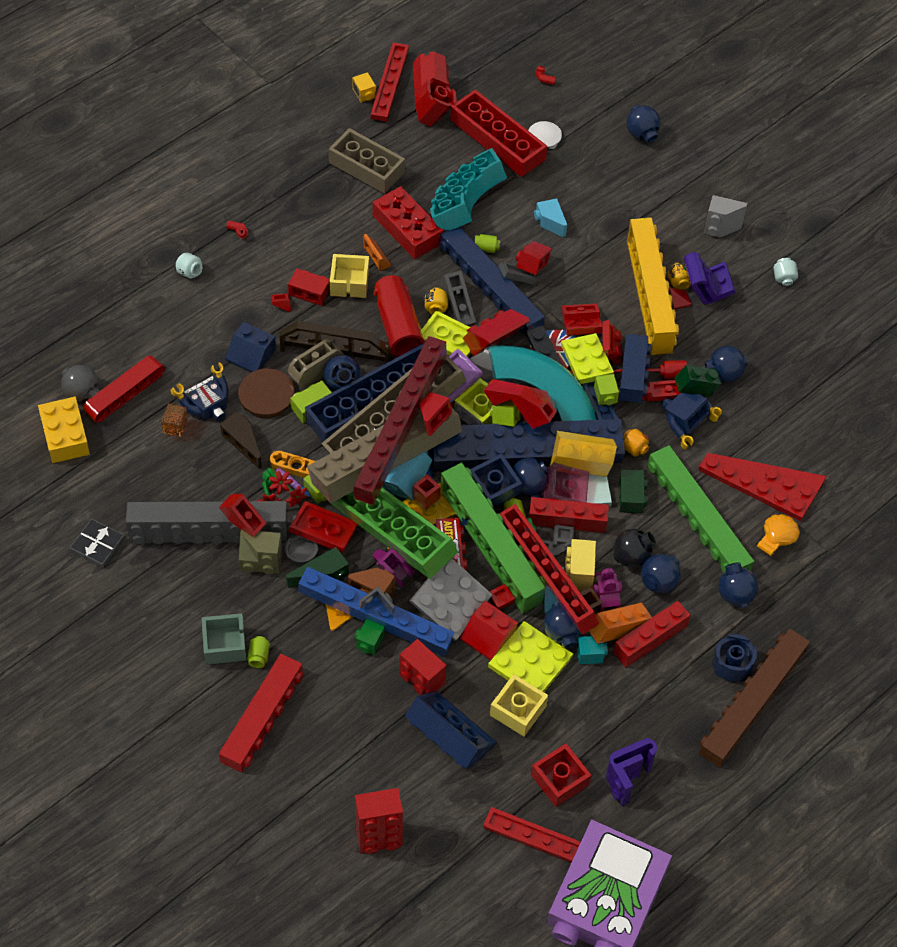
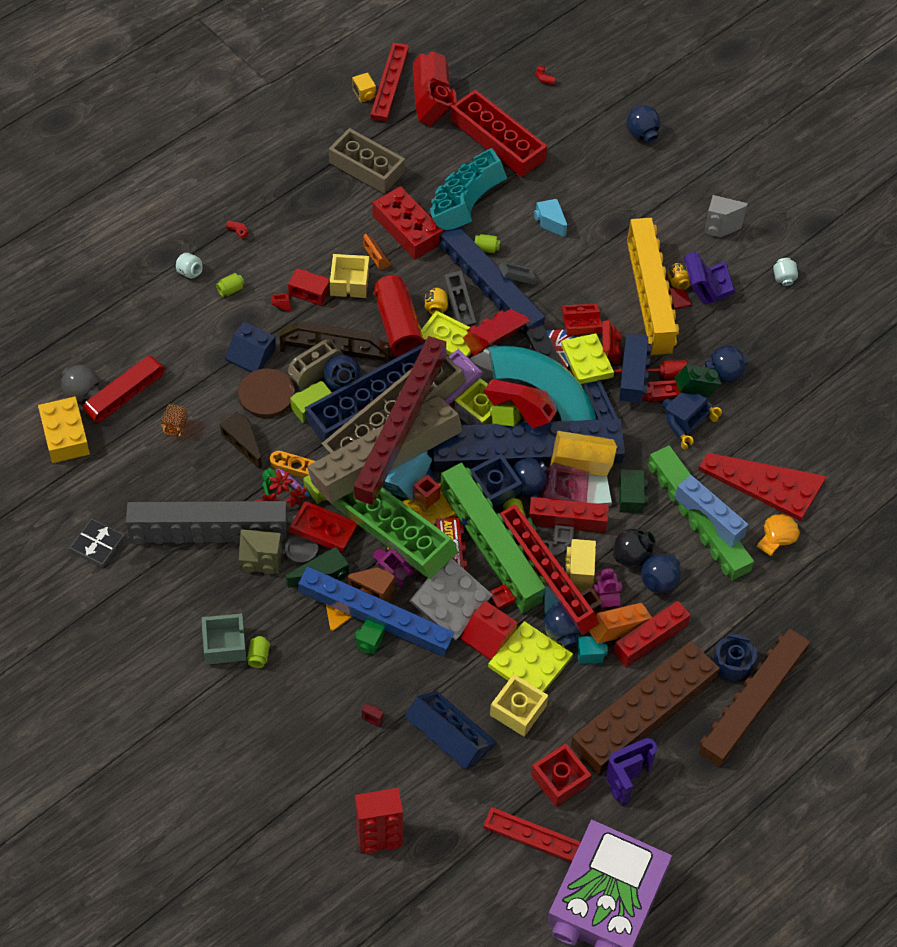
torso [171,363,229,421] -> none
red slope [219,494,266,537] -> none
red brick [219,654,304,773] -> none
dark grey bracket [359,587,395,615] -> none
red brick [400,639,446,695] -> none
red slope [419,392,452,436] -> none
red brick [516,241,552,275] -> none
white dish [528,121,562,149] -> none
lime brick [594,374,619,405] -> none
light orange head [623,429,650,457] -> none
dark blue brick [718,562,758,608] -> none
none -> lime brick [216,273,244,297]
none -> dark red plate [361,703,384,728]
none -> reddish brown brick [570,641,720,776]
none -> medium blue arch [675,475,748,548]

